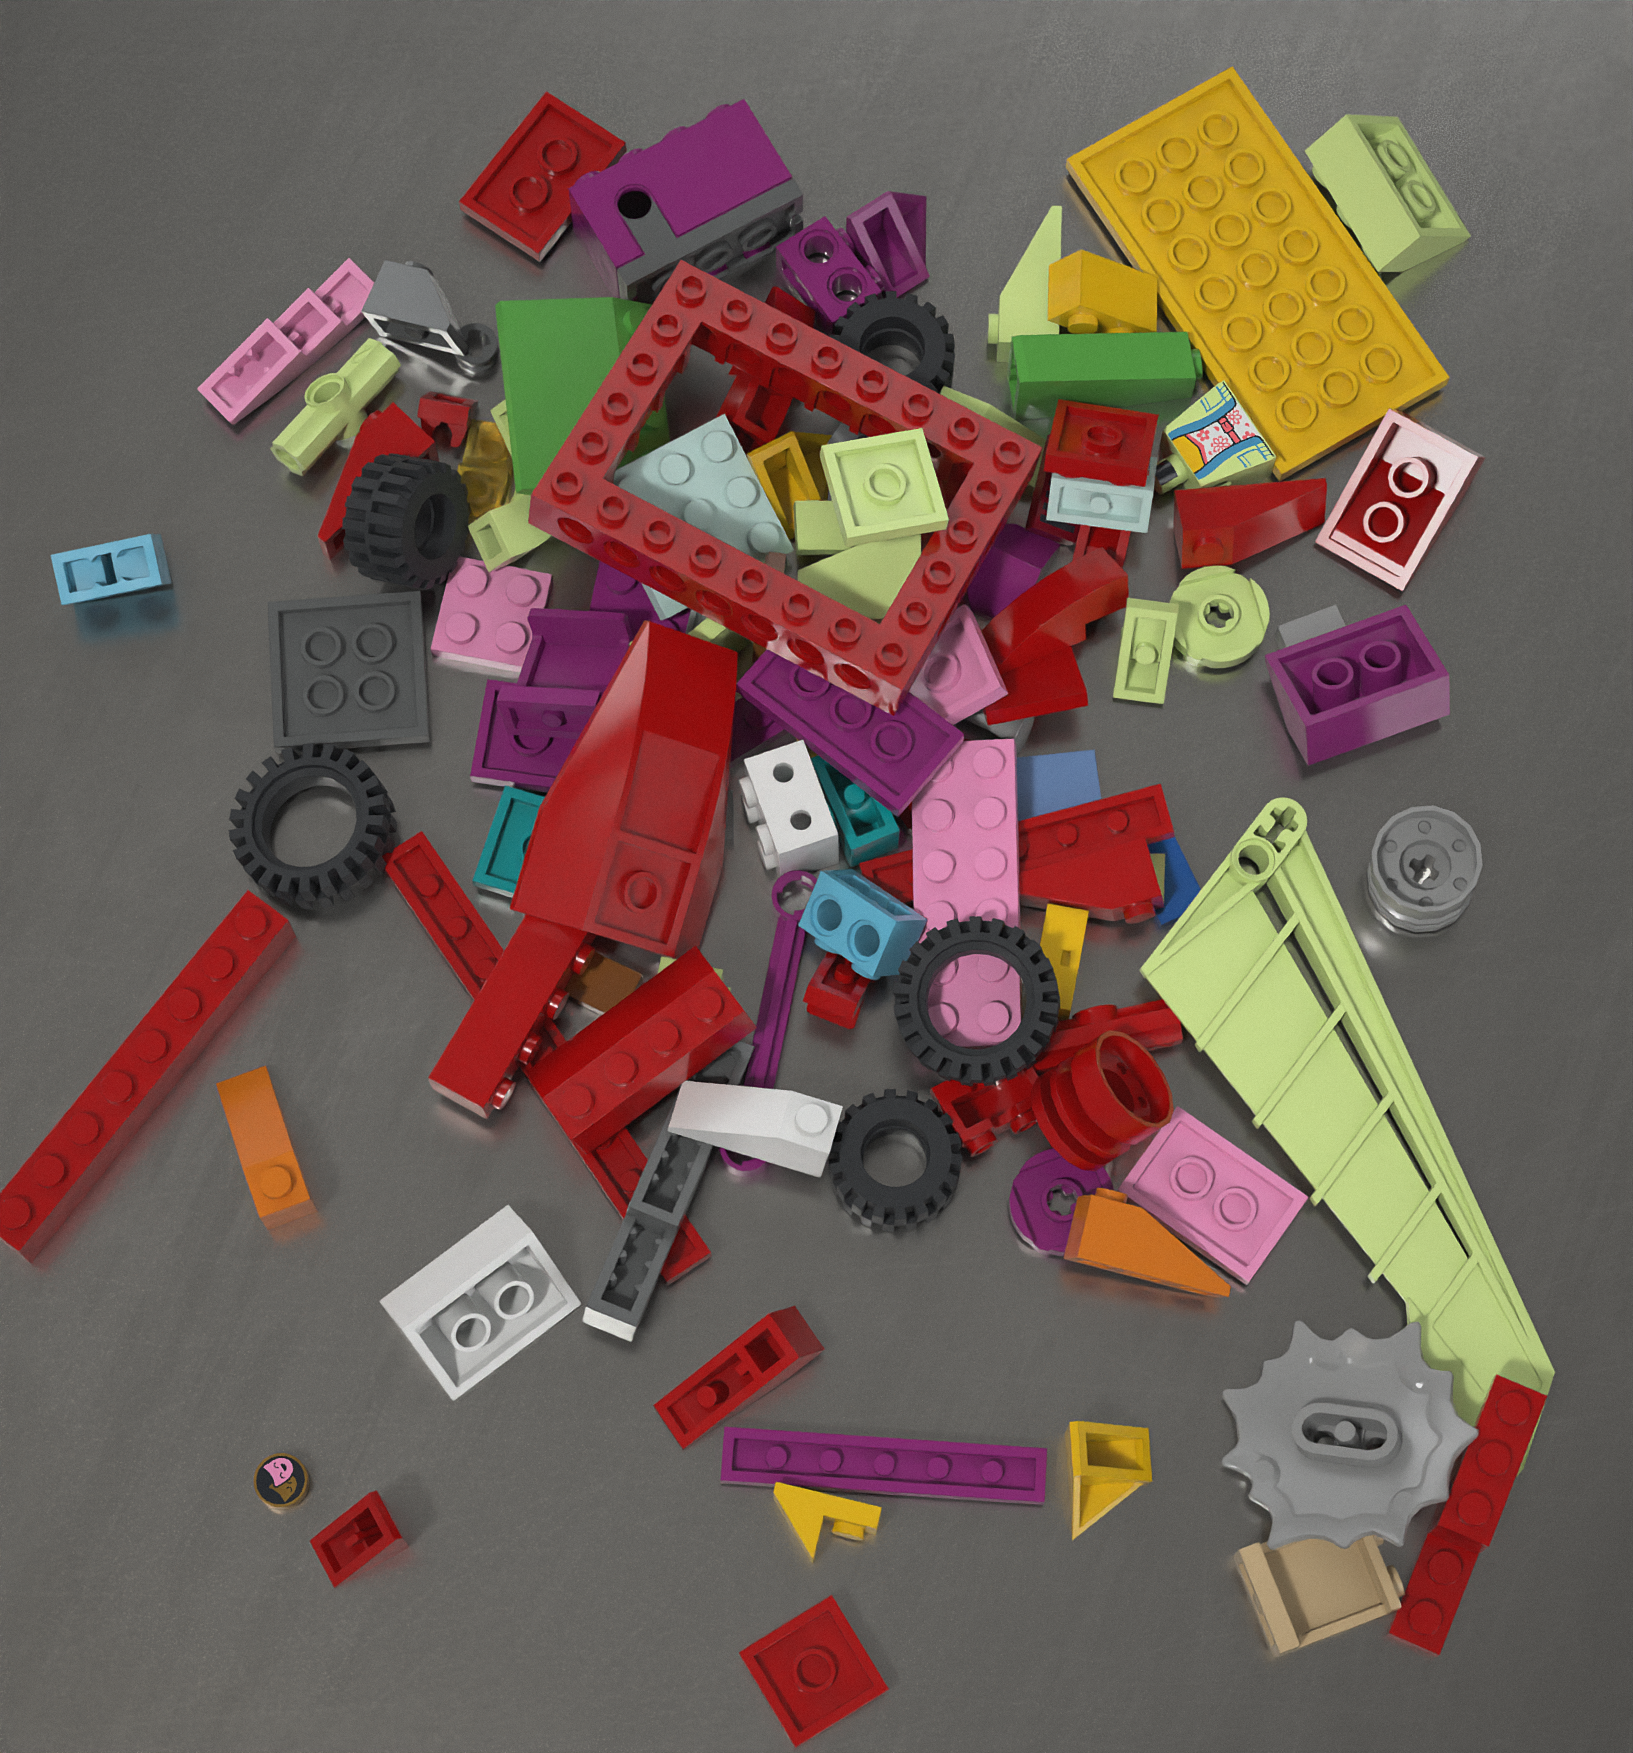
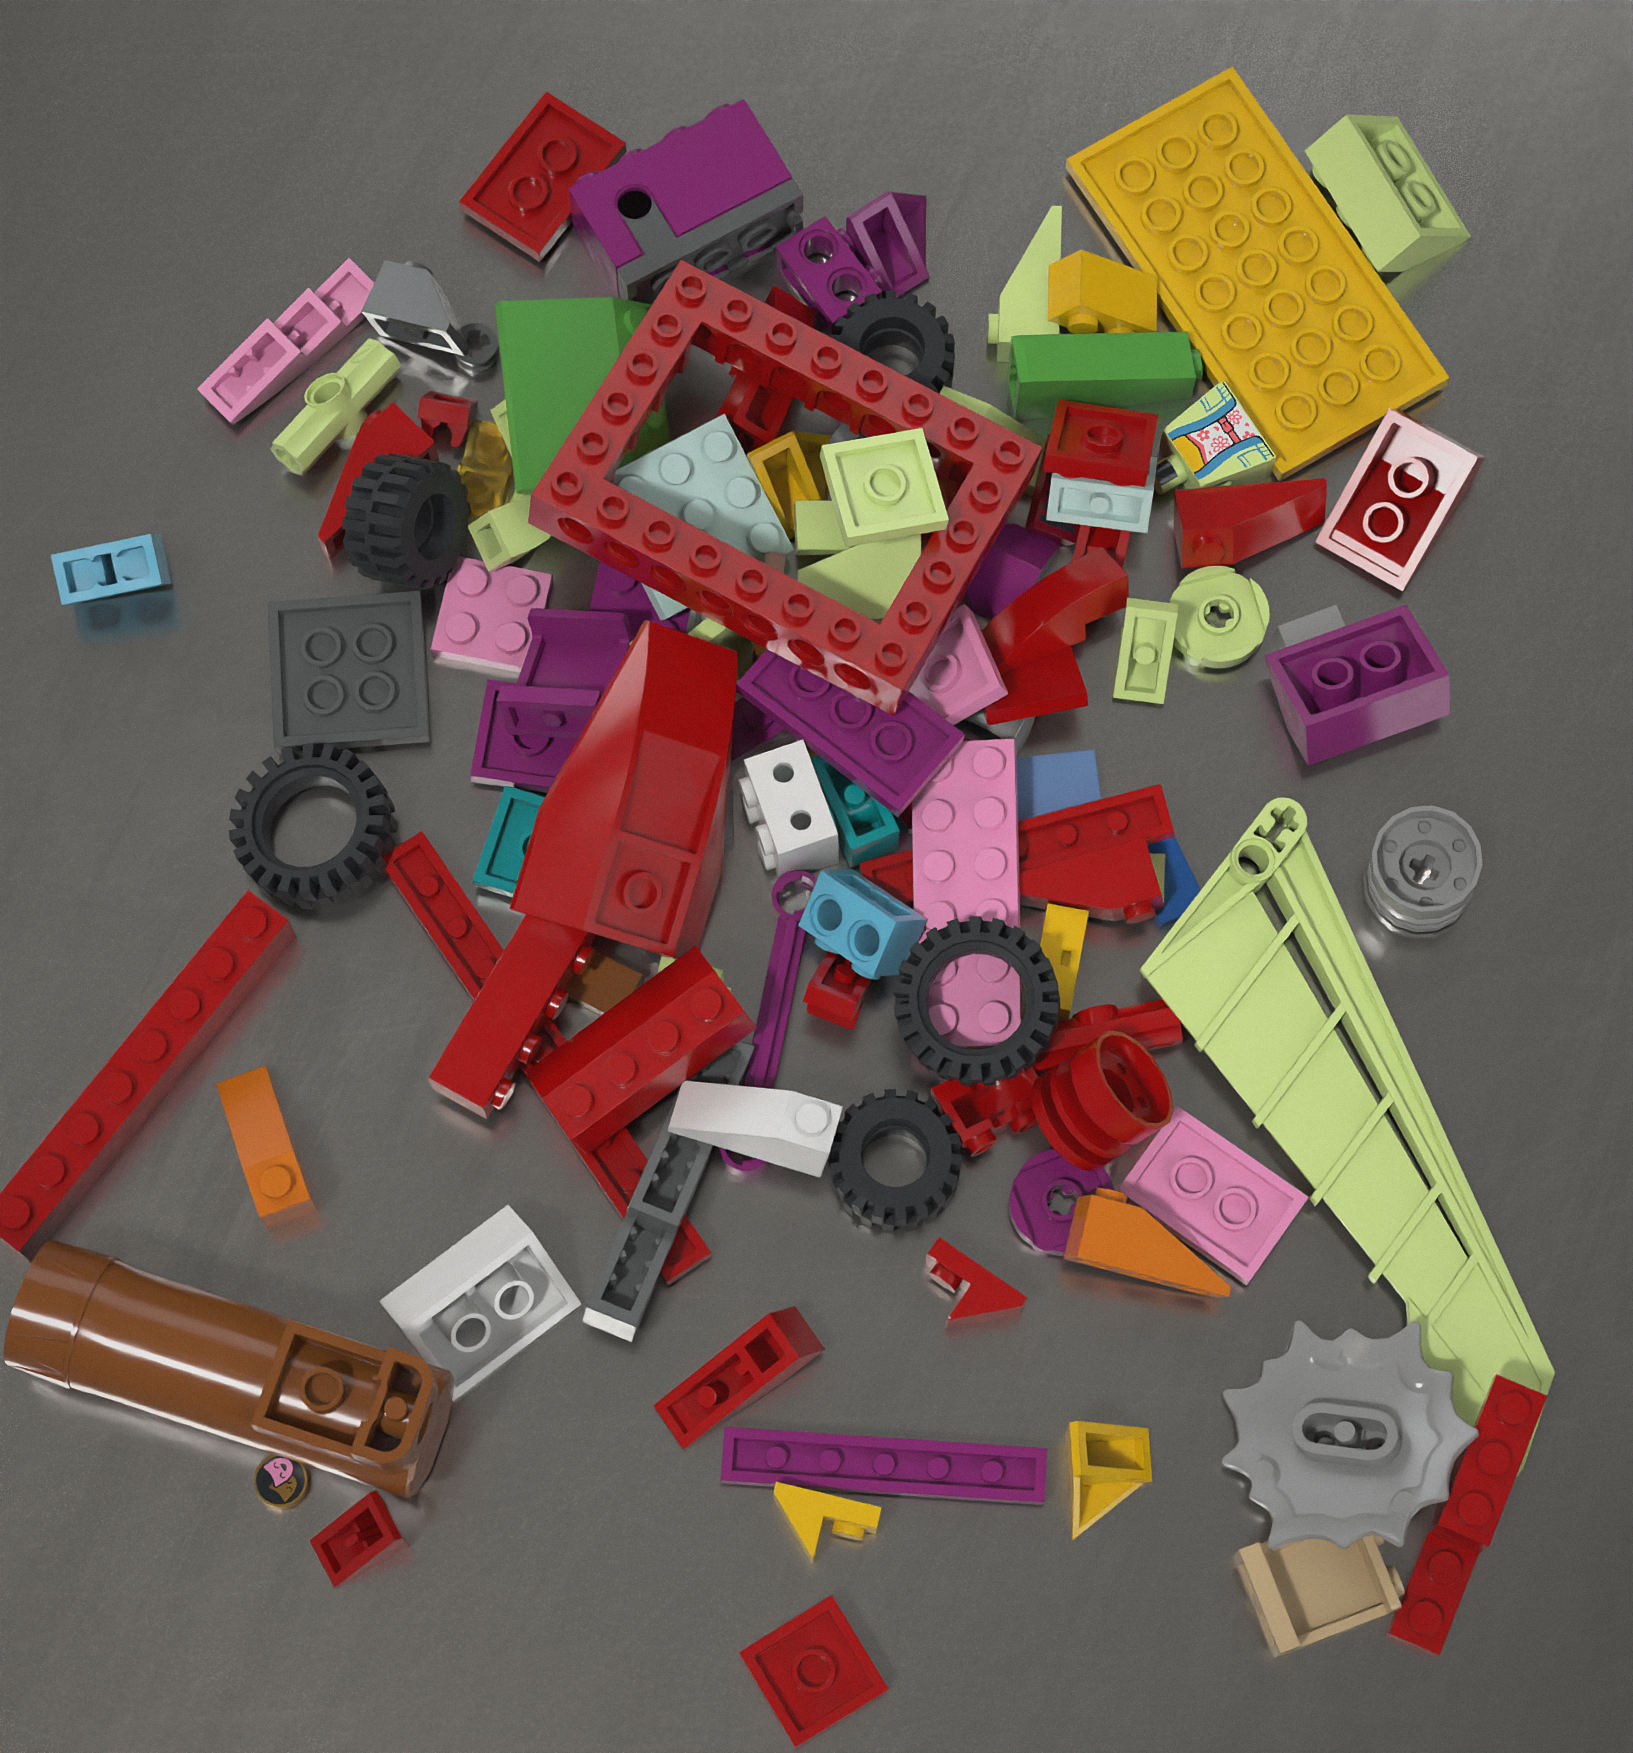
none -> dark orange piece [4,1240,455,1498]
none -> red slope [925,1237,1027,1328]

